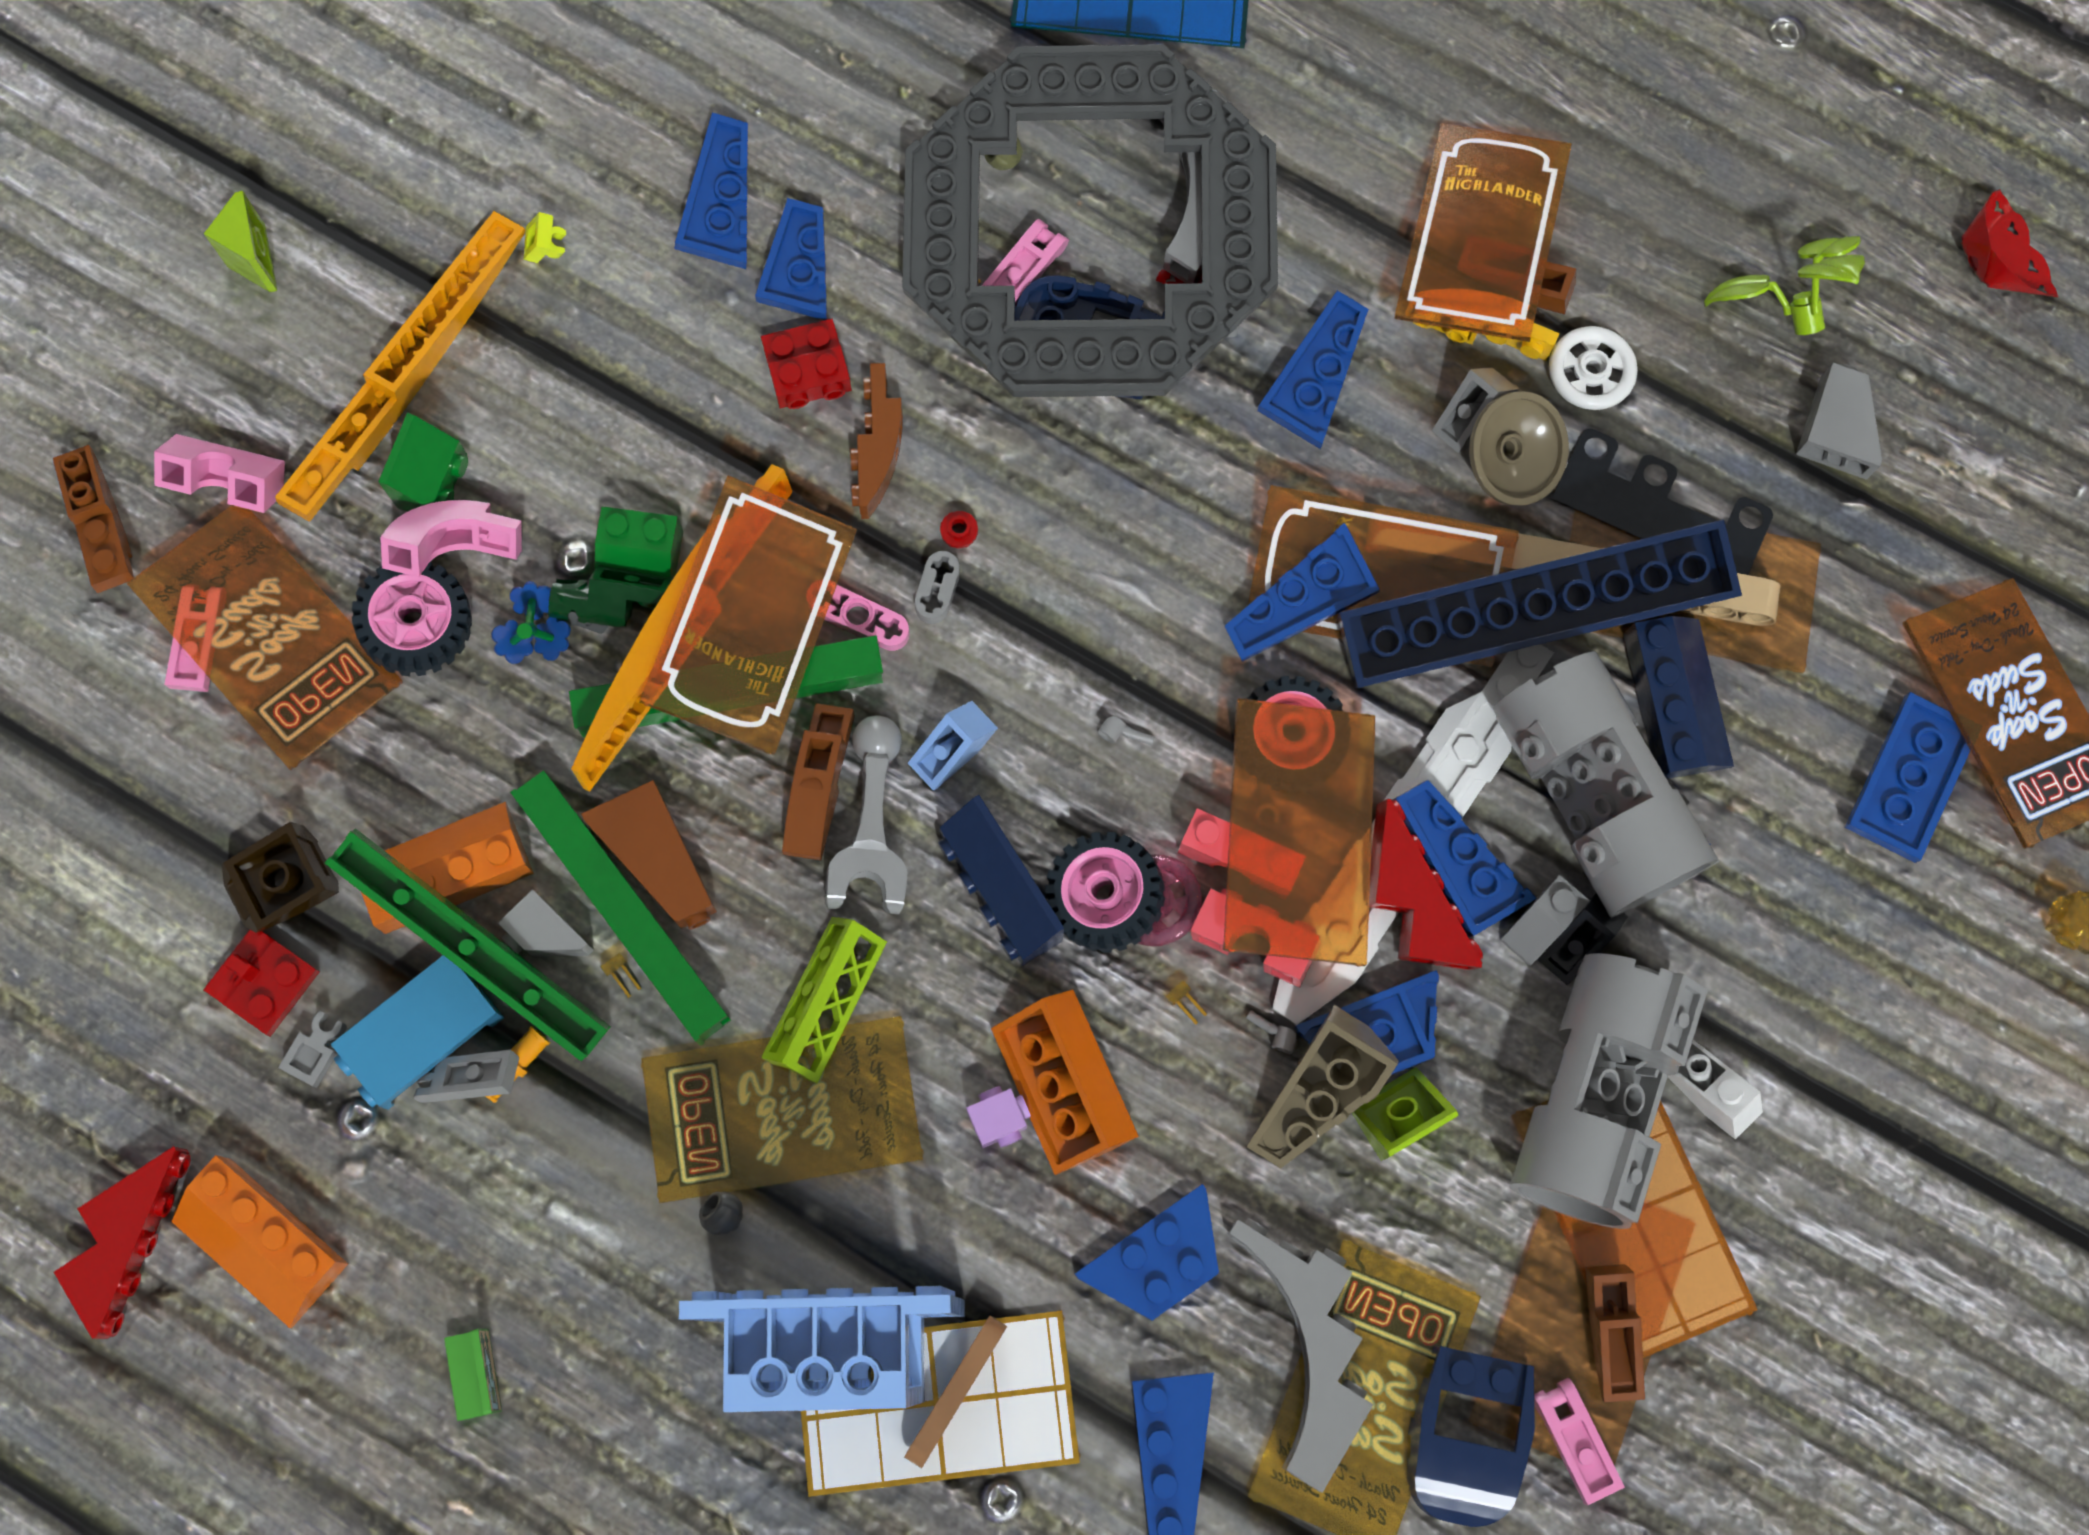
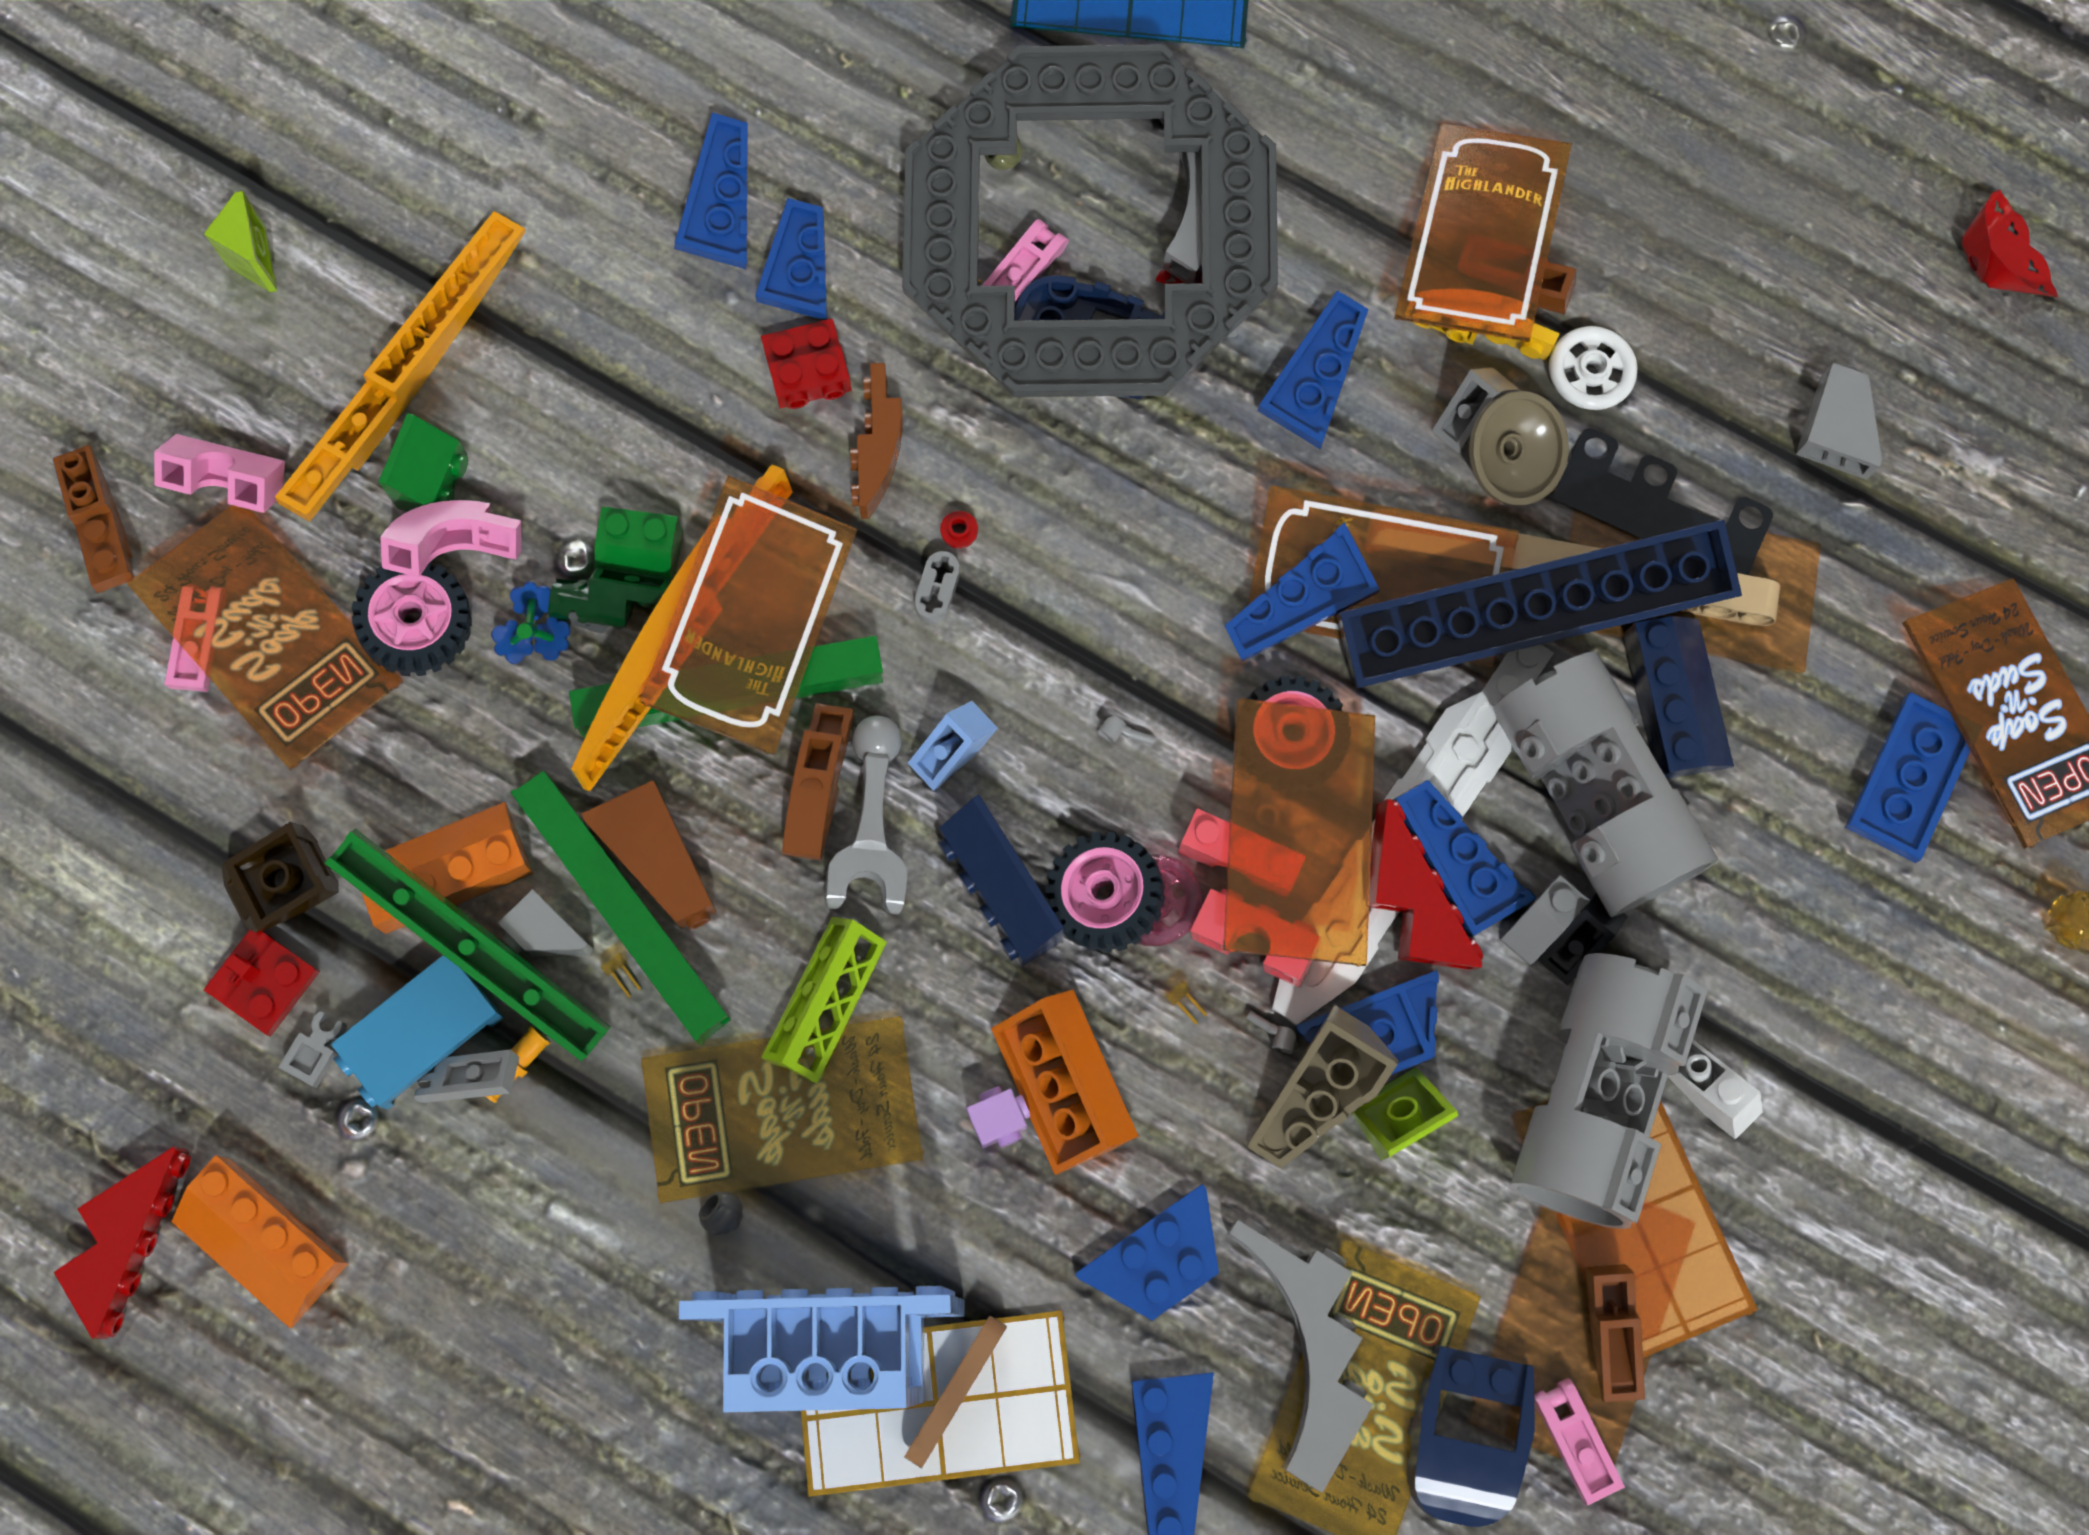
bright green panel [444,1328,502,1421] -> none
neon yellow tile [523,212,566,263] -> none
bright pink beam [806,580,910,651] -> none
lime plant [1704,236,1865,335] -> none

